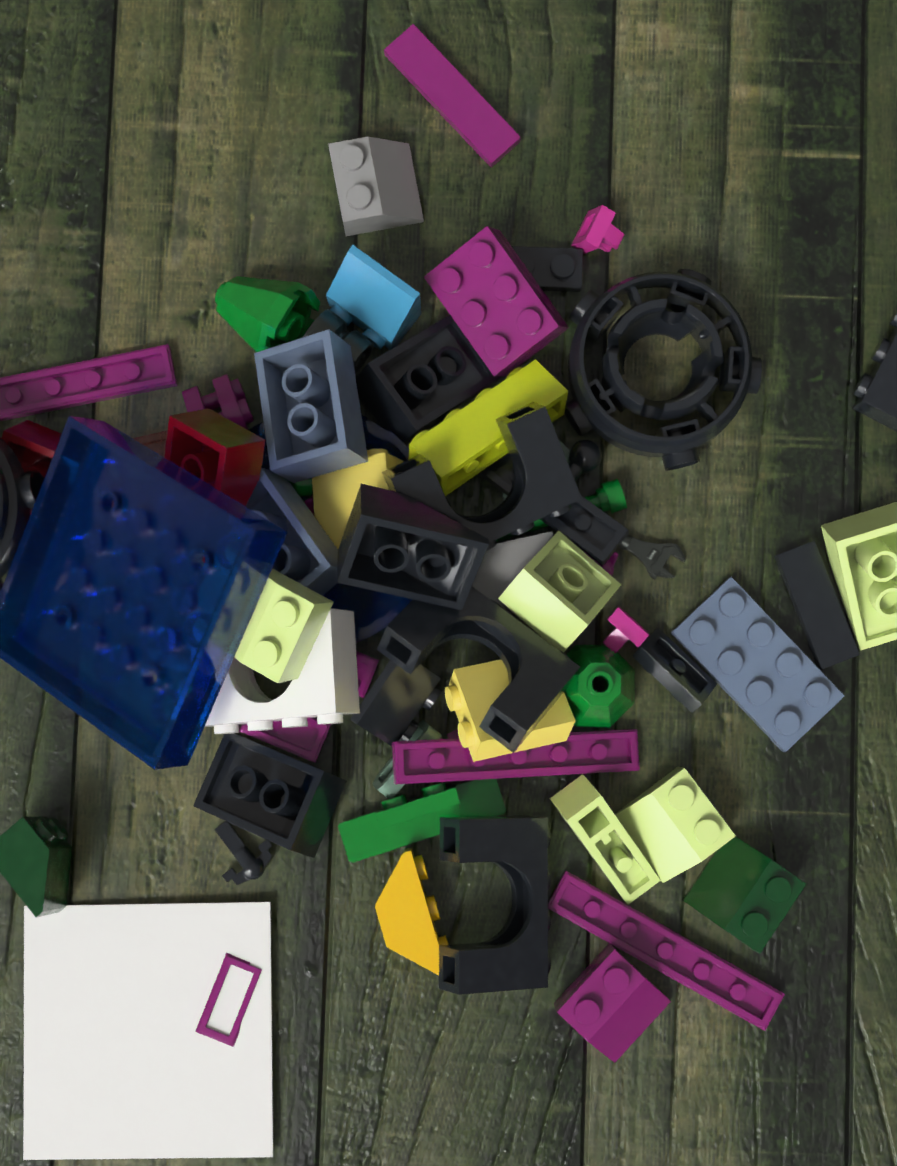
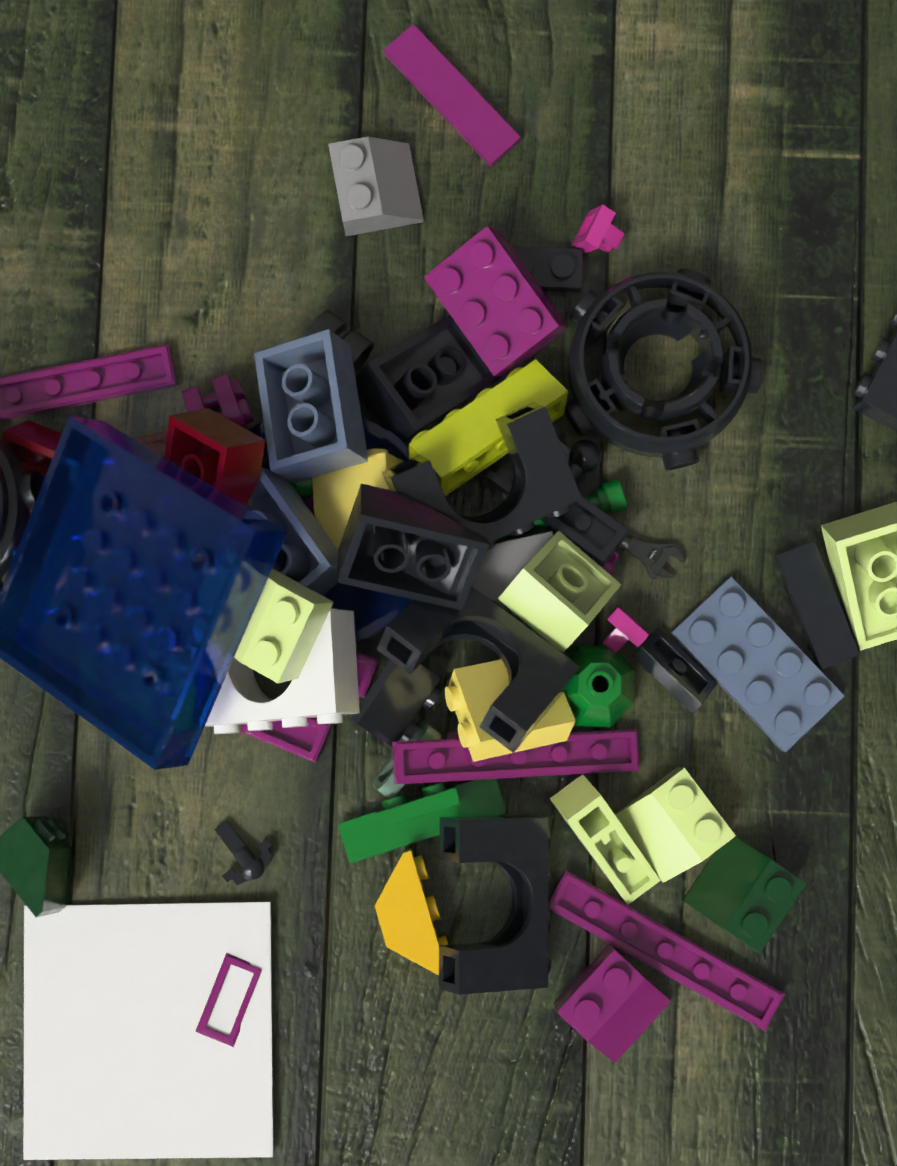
black slope [193,733,347,858] -> none
green cone [215,276,320,353] -> none
dark azure slope [326,245,421,350] -> none

